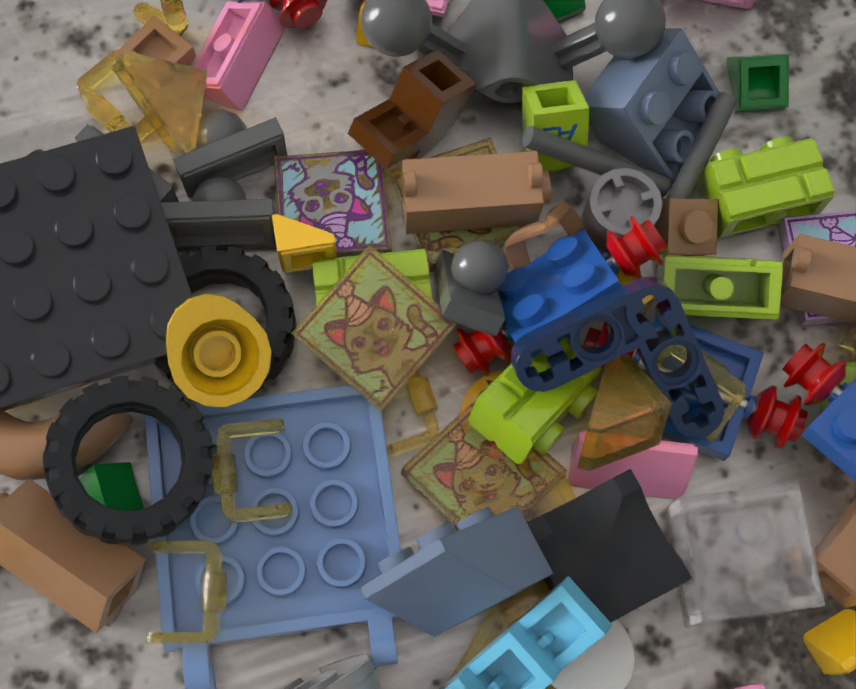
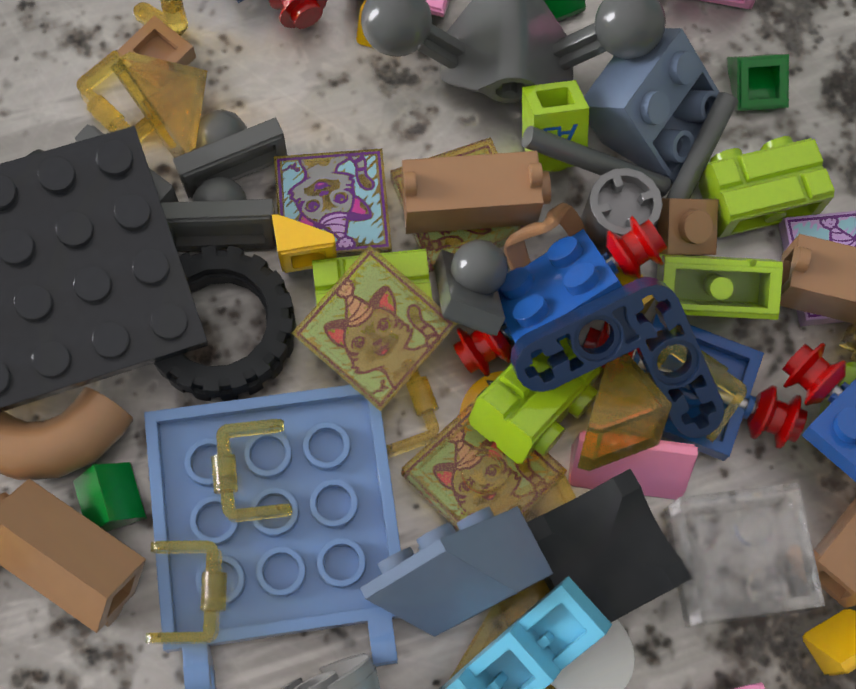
black tyre [43,376,213,545] -> none
yellow piece [166,294,272,407] -> none
bright pink slope [182,1,285,110] -> none
reddish brown brick [348,49,477,169] -> none

